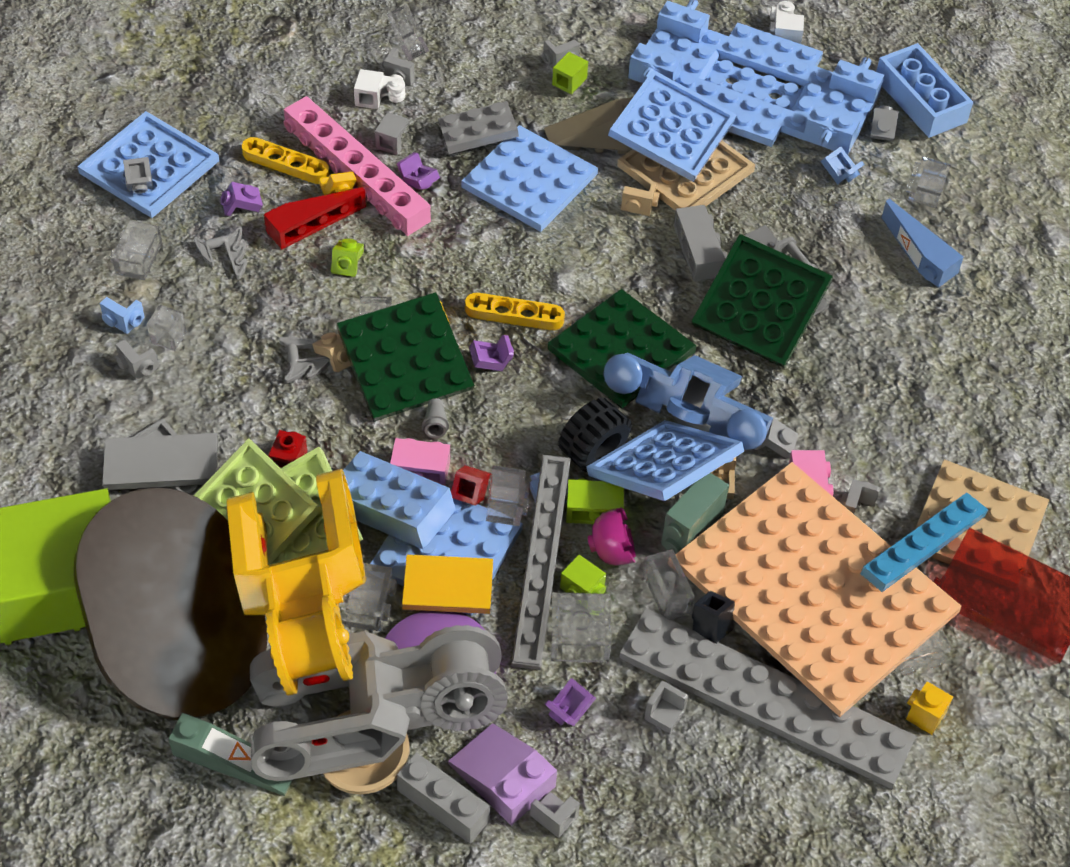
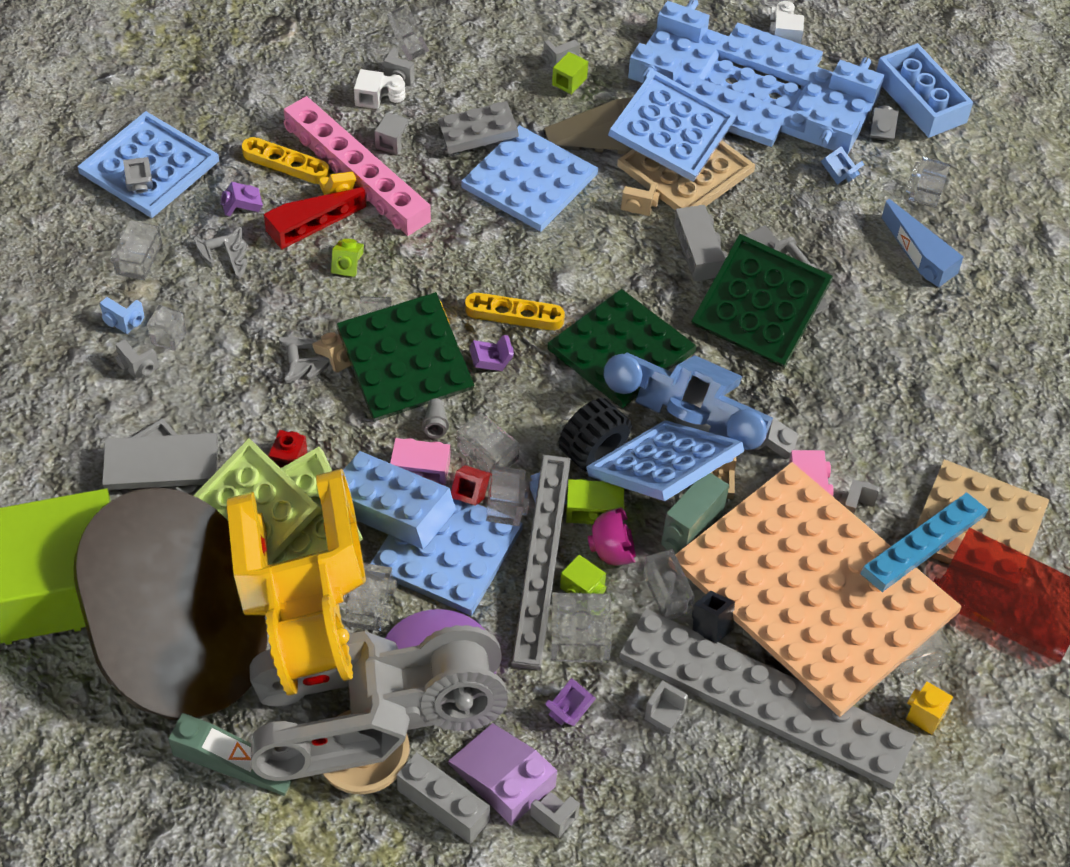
medium lavender bracket [397,152,440,190] -> none
yellow tile [402,555,493,614] -> none
none -> clear brick [457,412,520,478]

